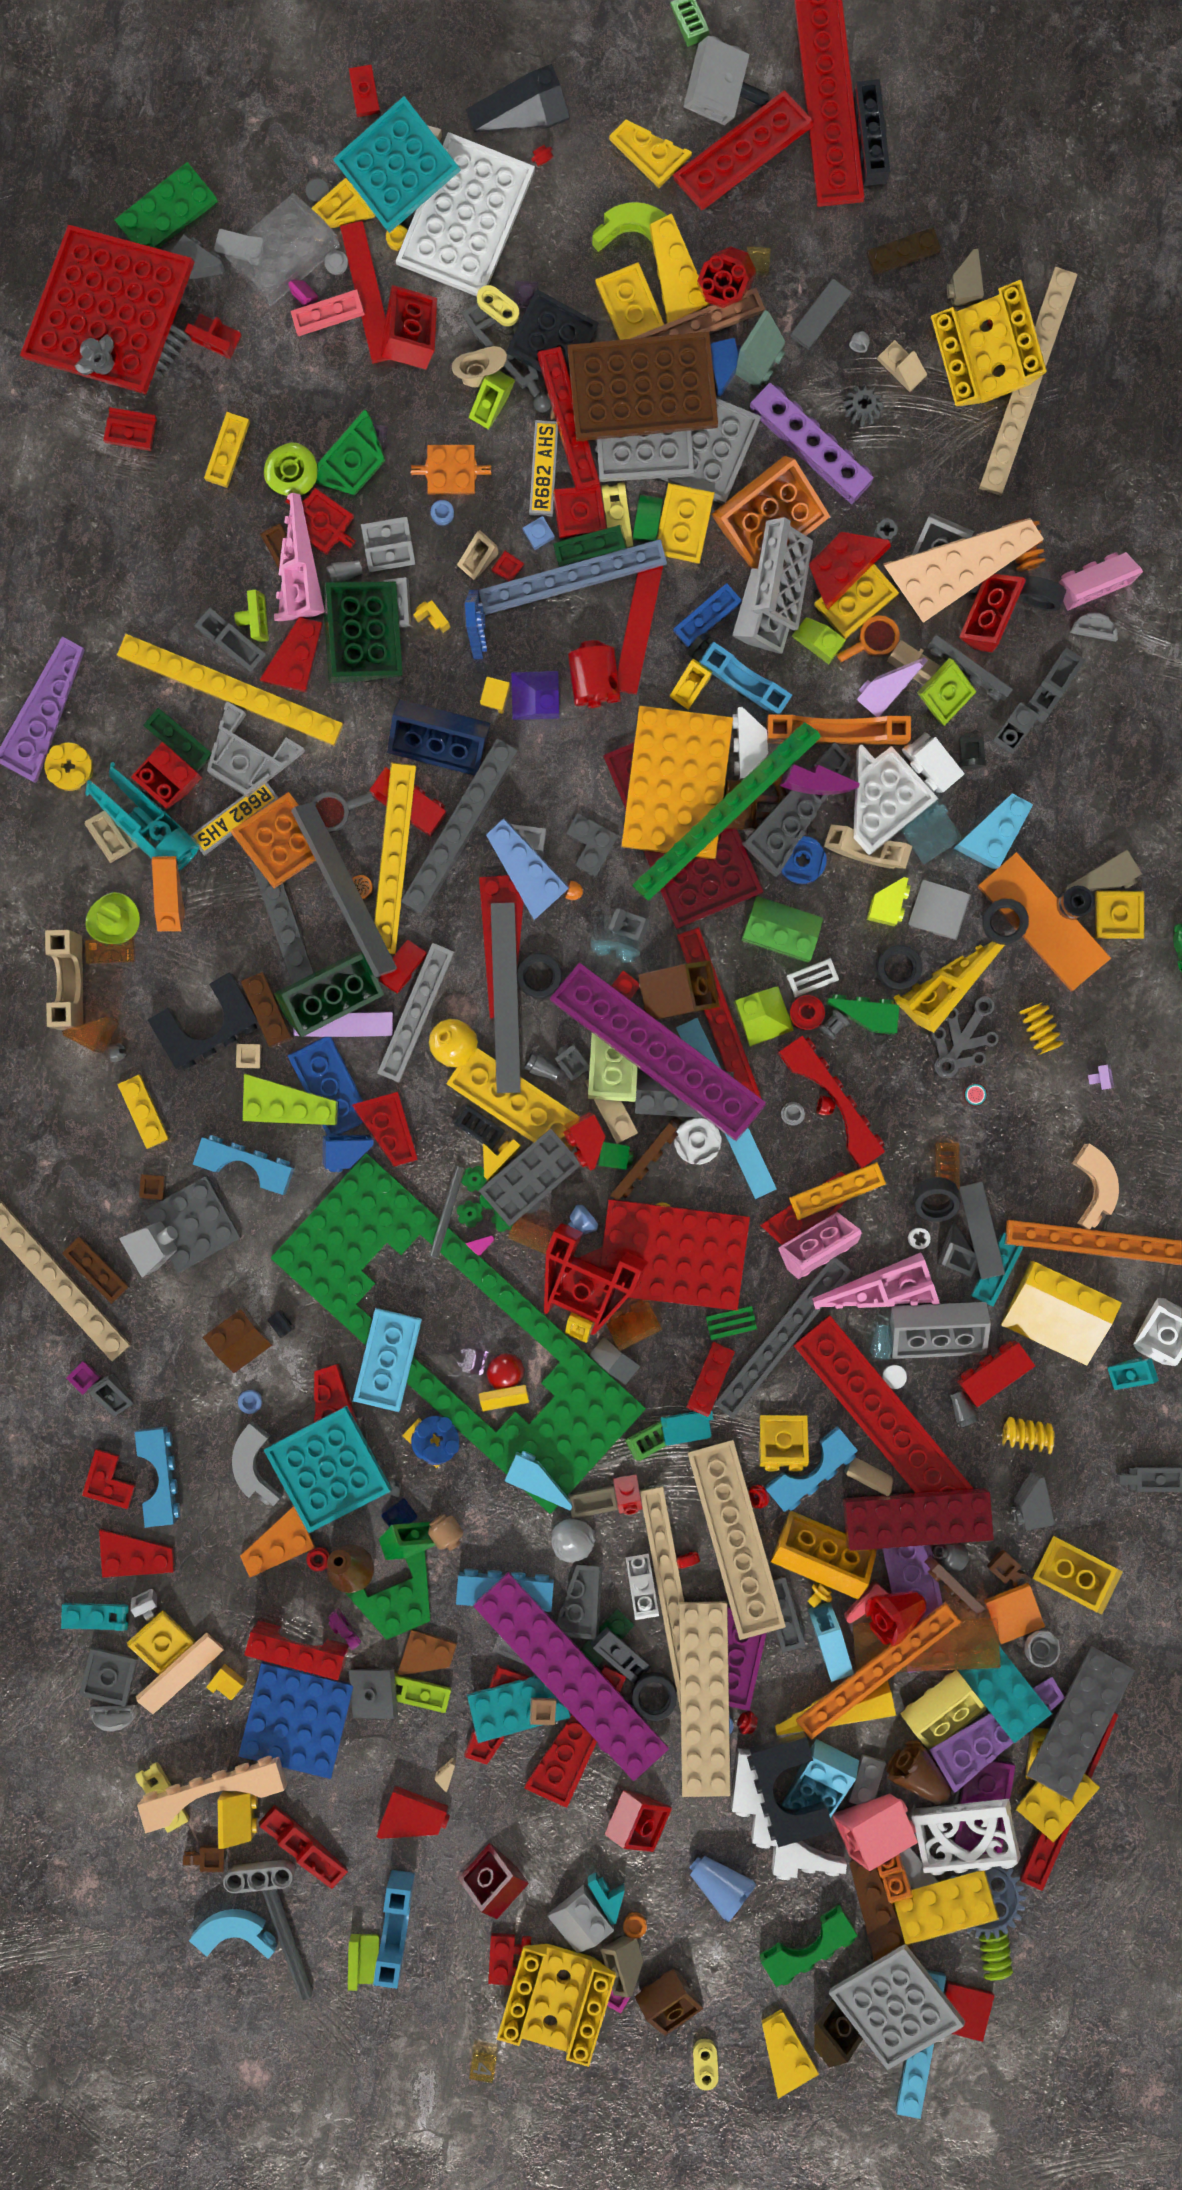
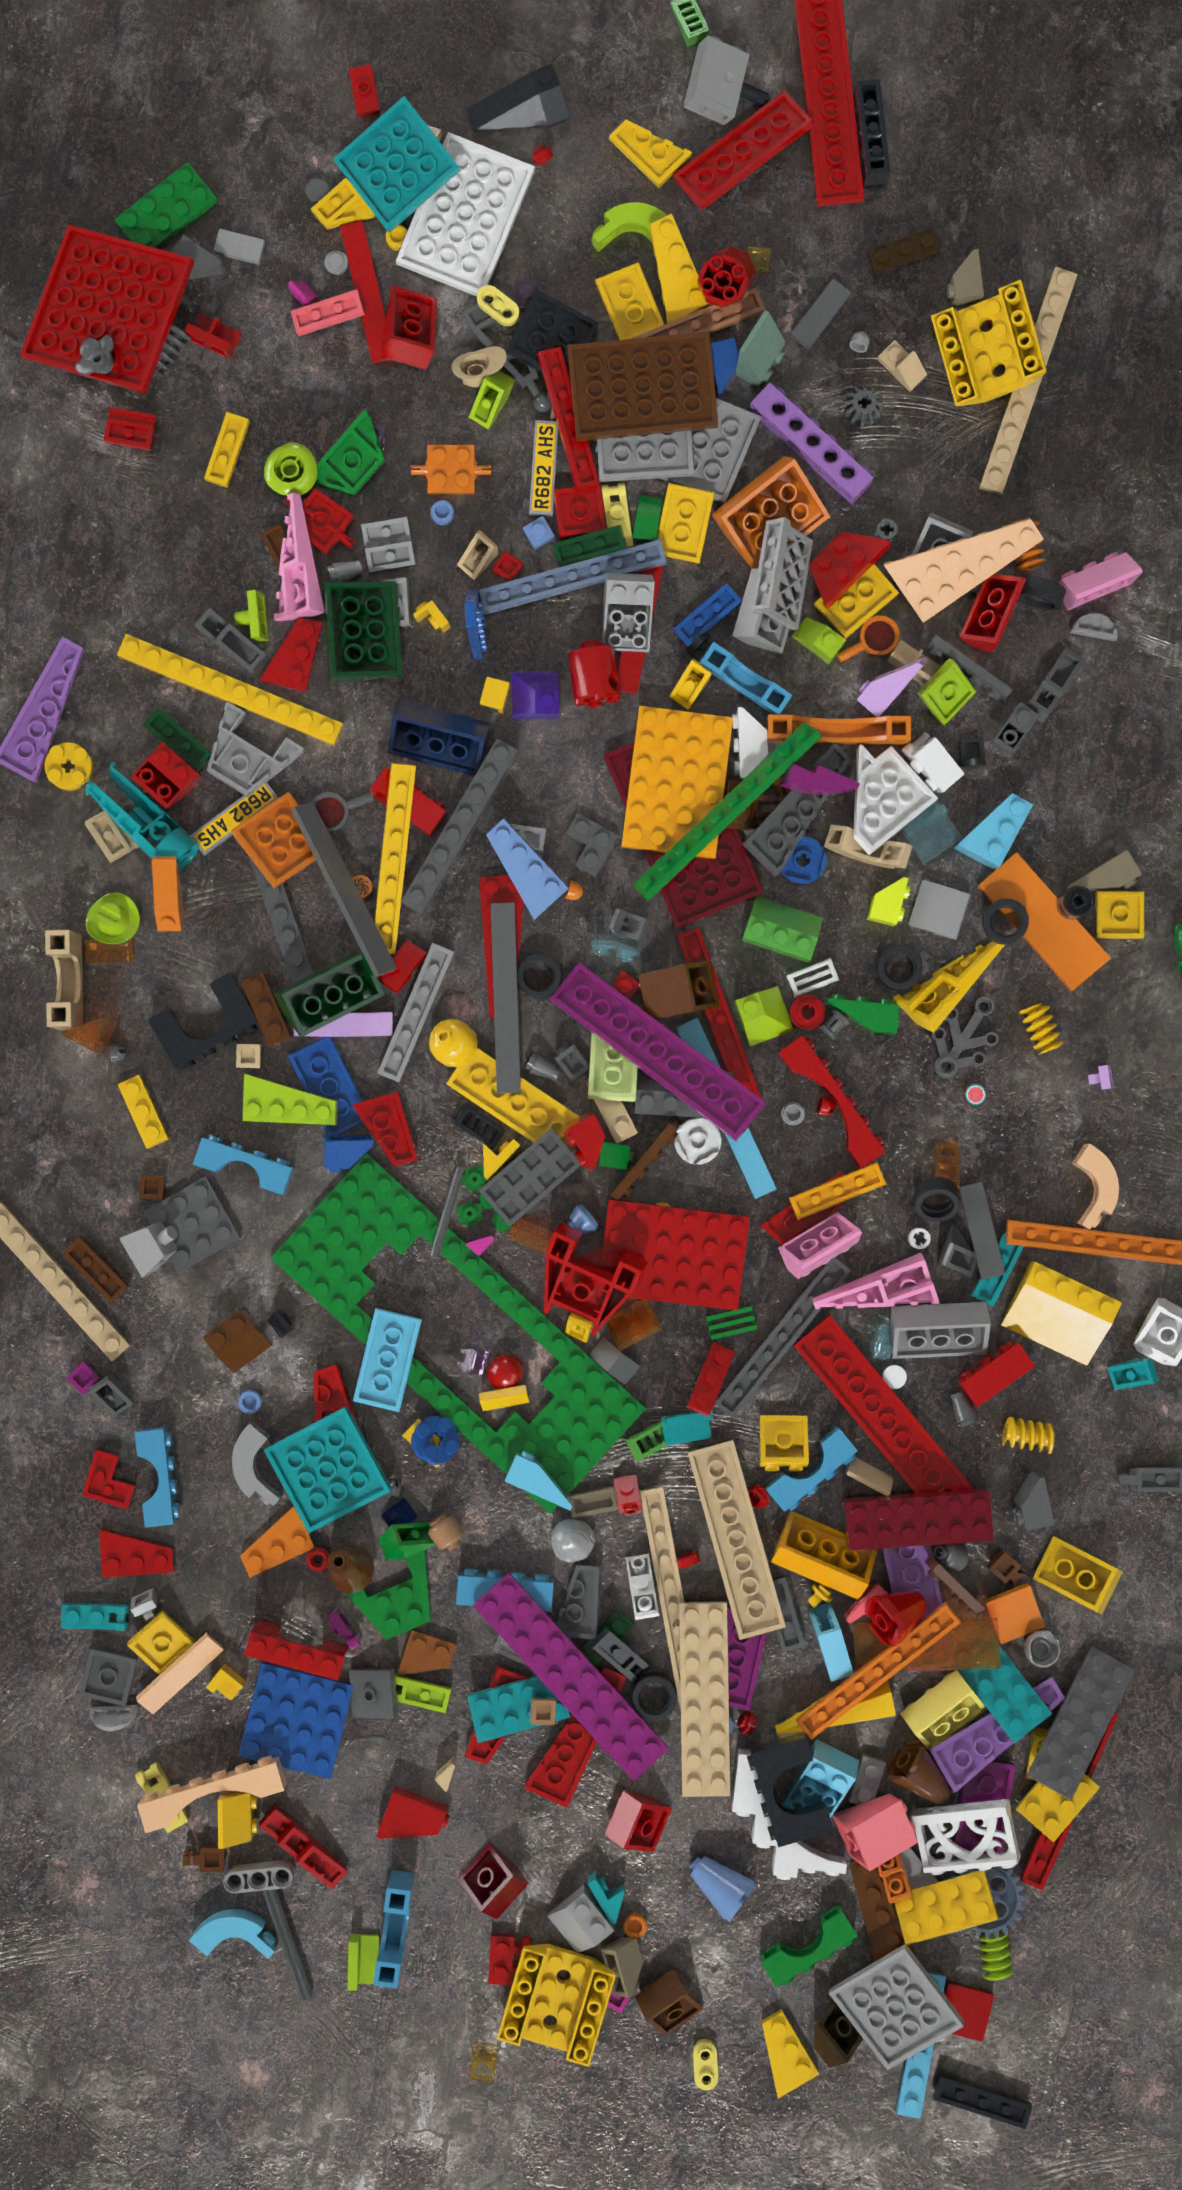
clear slope [224,193,340,307] -> none
none -> light grey slope [602,573,655,652]
none -> black plate [933,2073,1033,2130]

